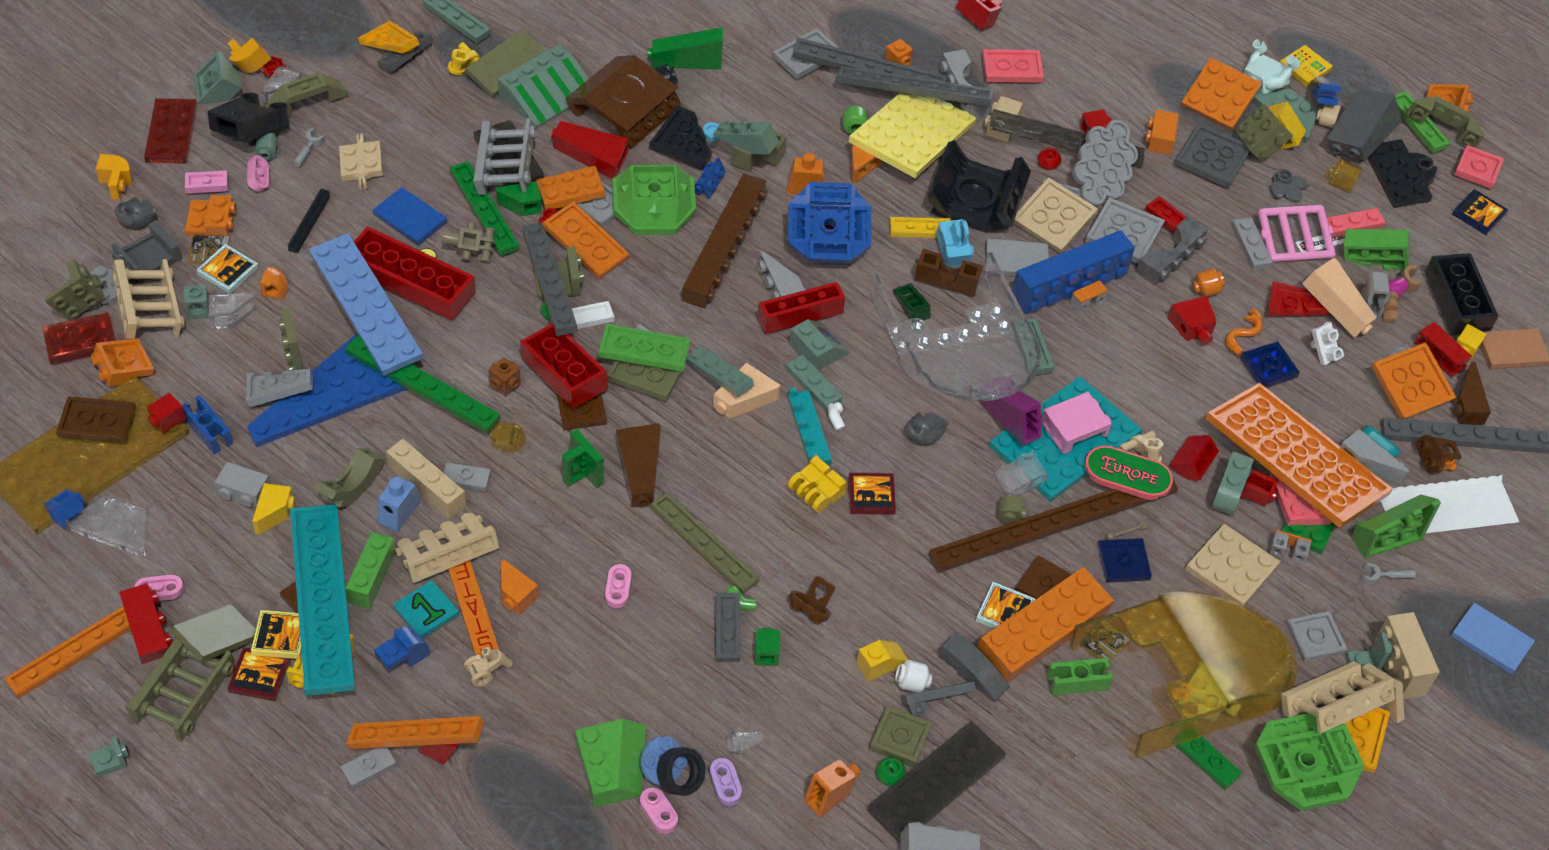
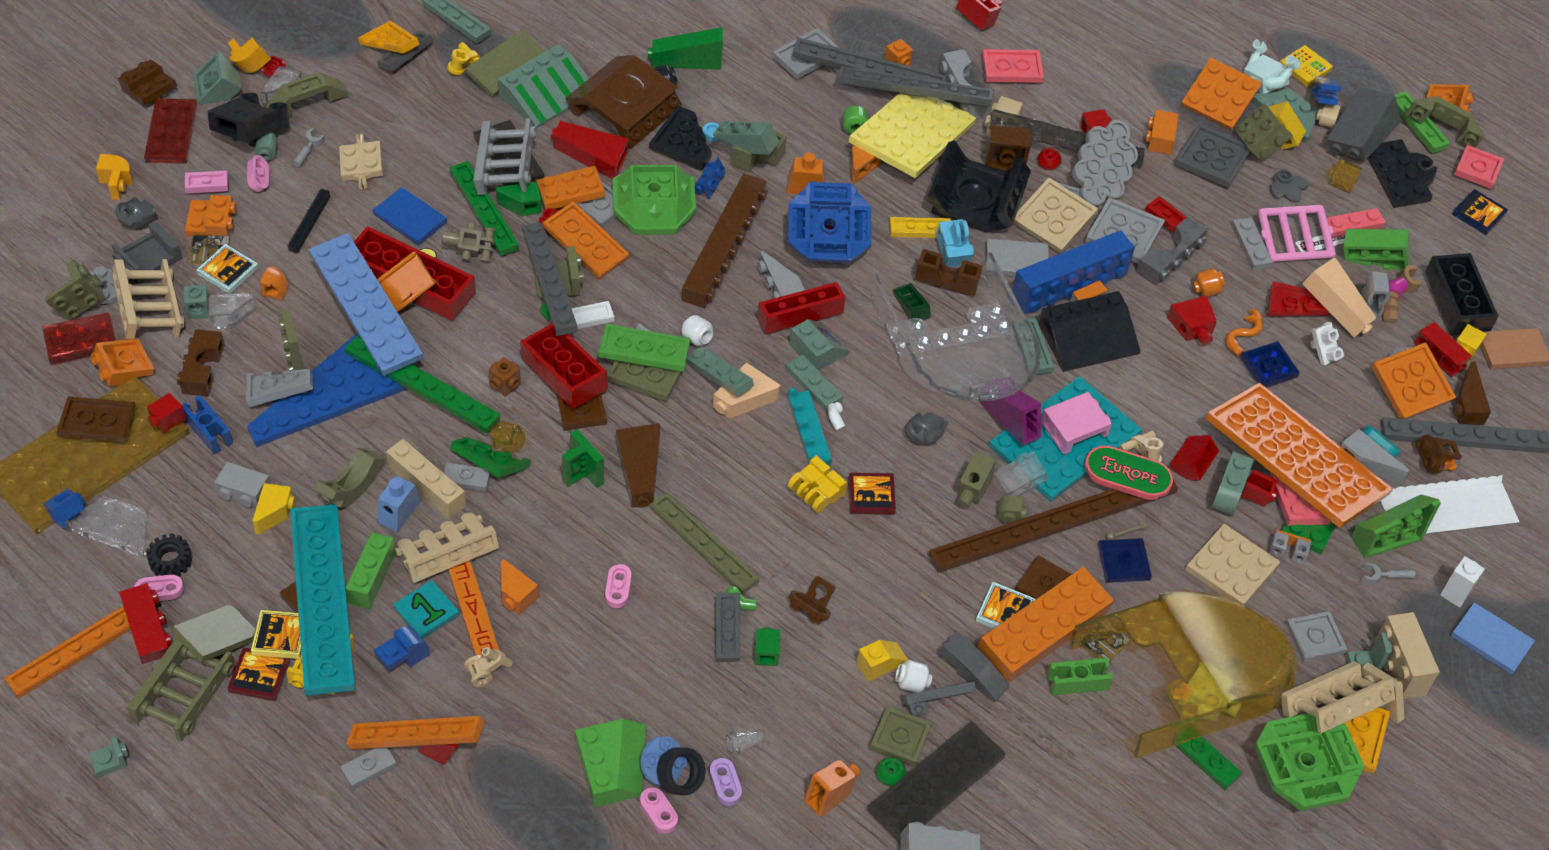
none -> reddish brown plate [118,59,177,105]
none -> black tyre [146,534,192,577]
none -> reddish brown arch [177,329,225,397]
none -> orange door [377,252,436,312]
none -> green wing [450,437,531,478]
none -> white head [682,315,713,346]
none -> olive torso [957,451,996,508]
none -> reddish brown brick [985,125,1031,171]
none -> black slope [1038,291,1141,372]
none -> white brick [1441,556,1485,607]

